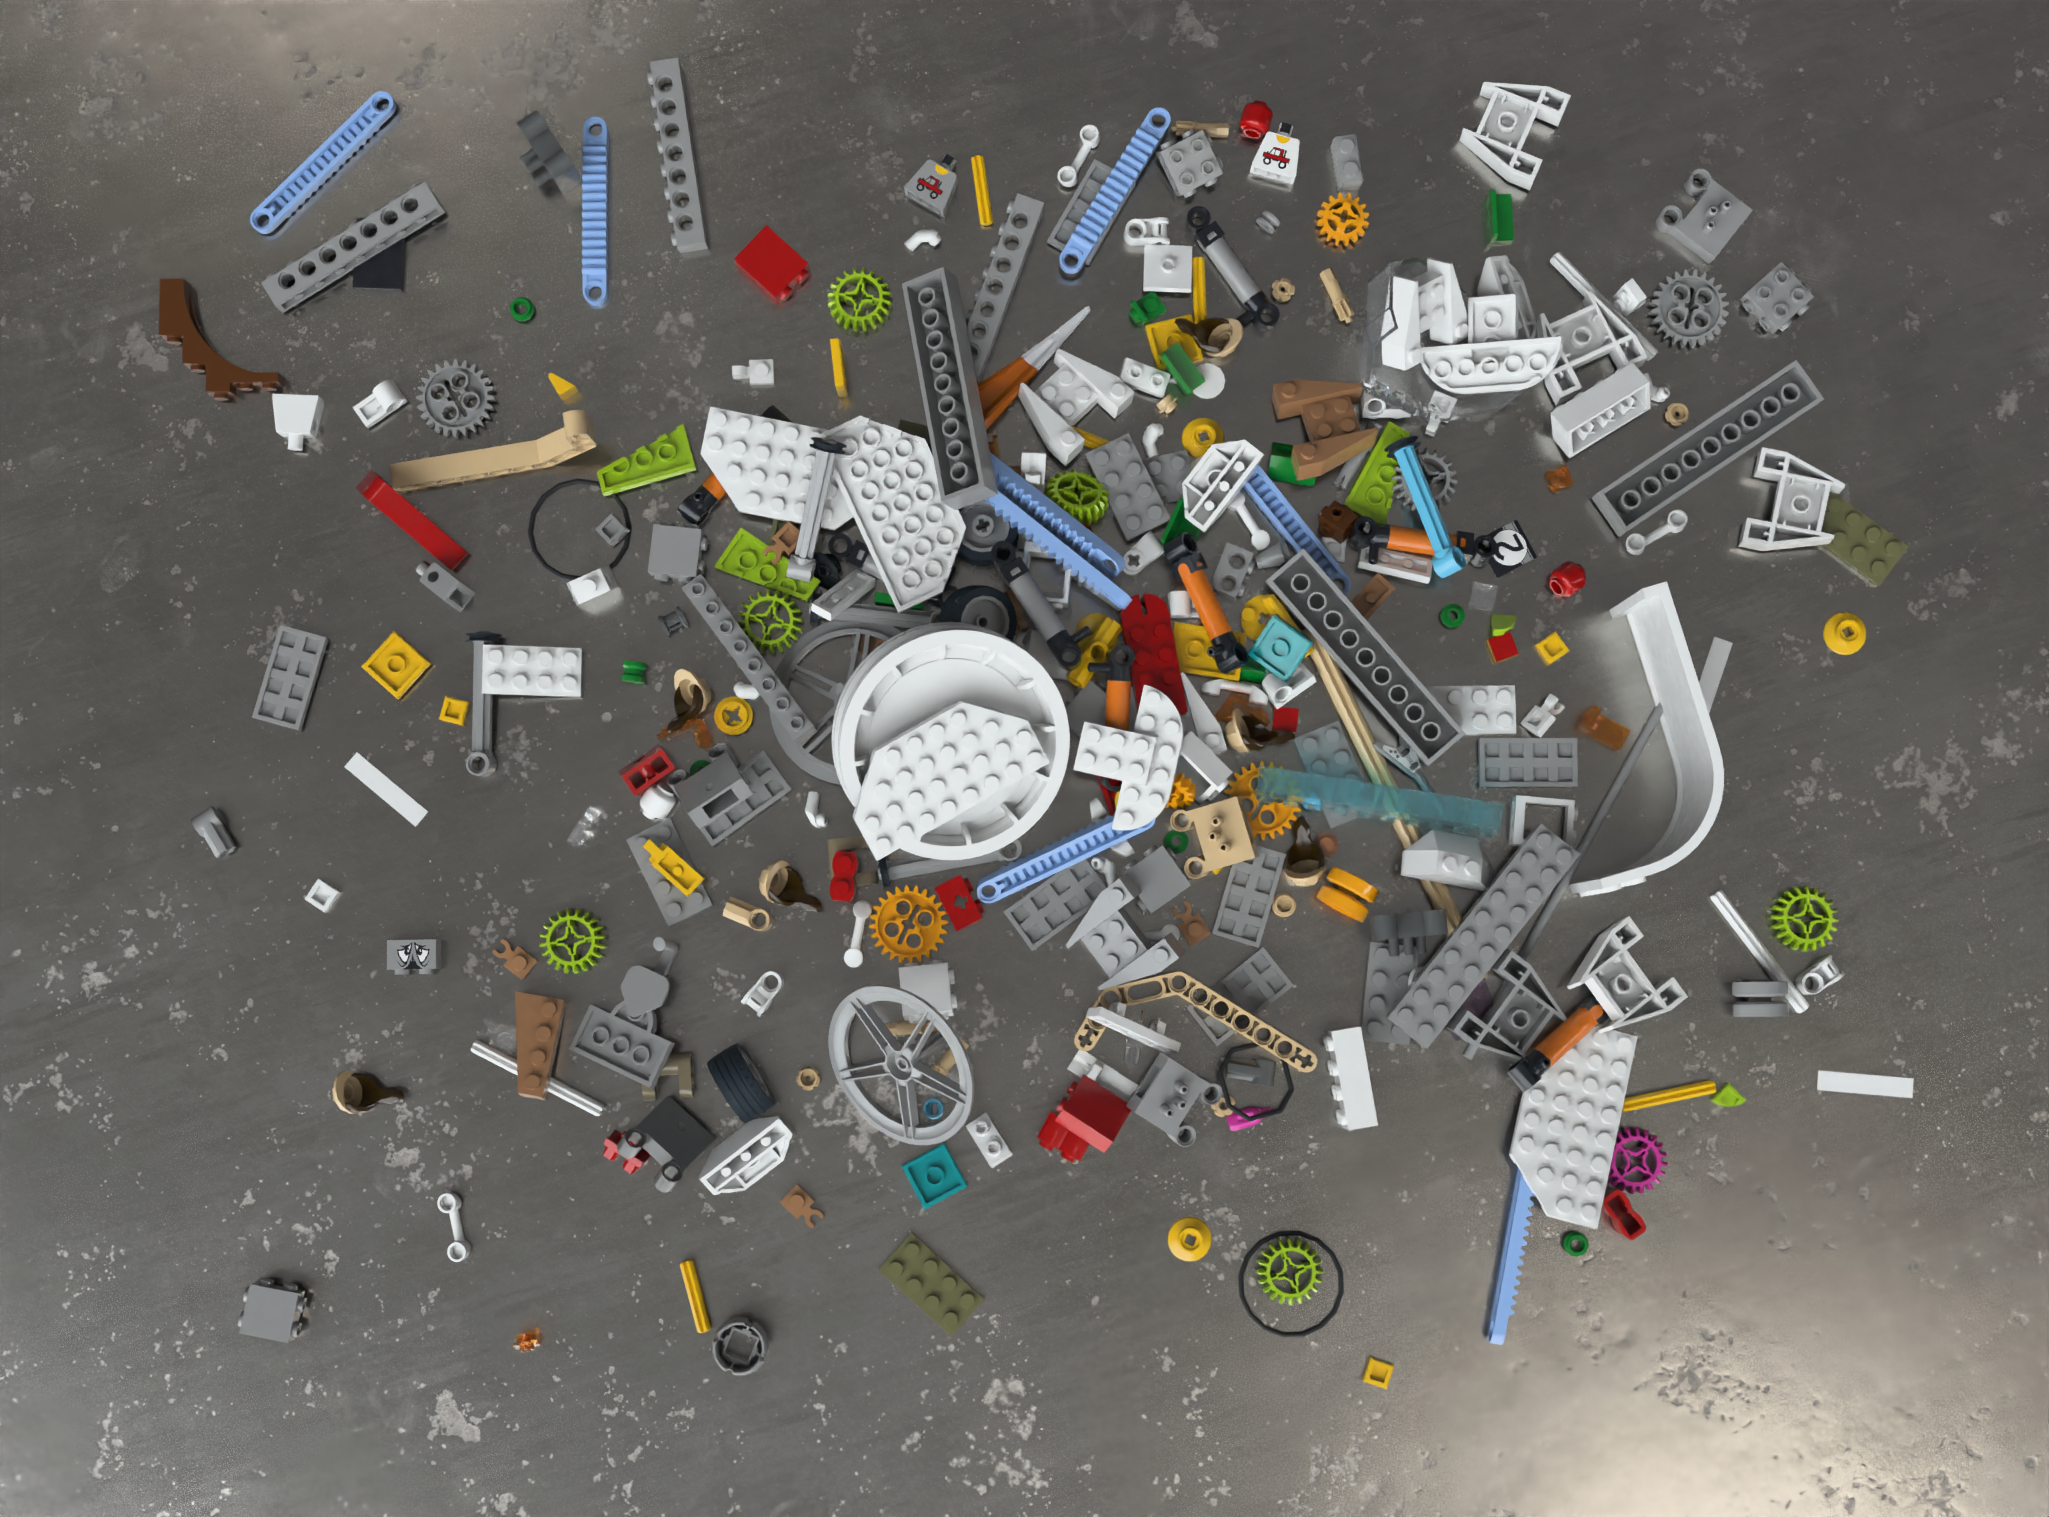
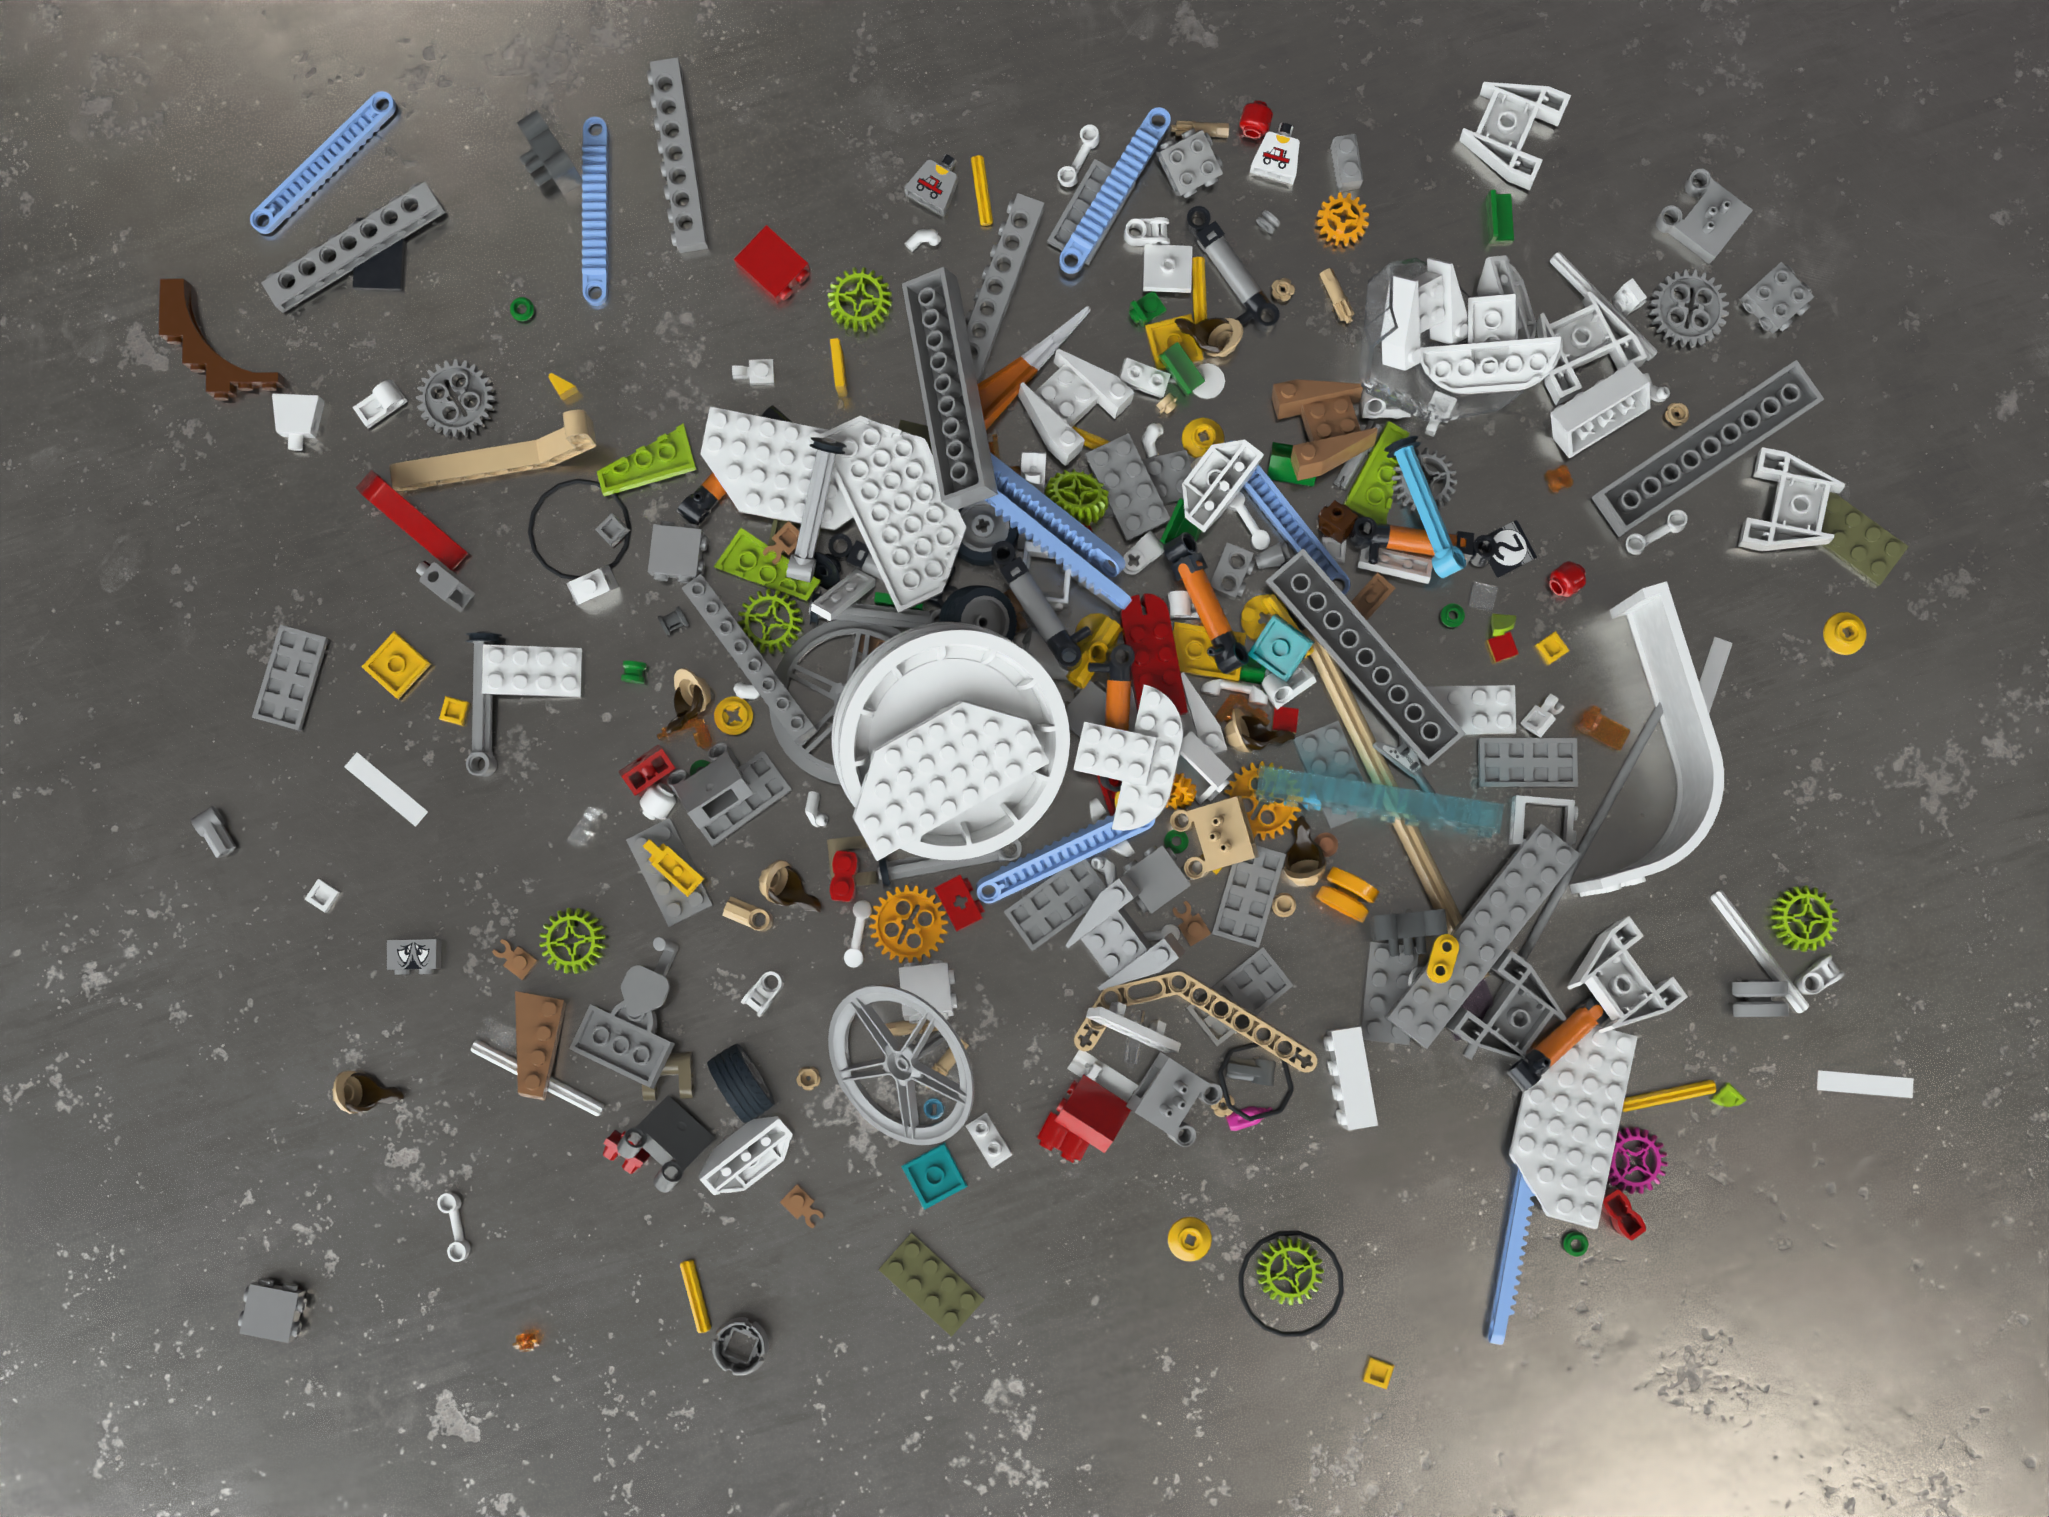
white wedge [1401,829,1493,891] -> none
none -> yellow plate [1426,934,1459,983]

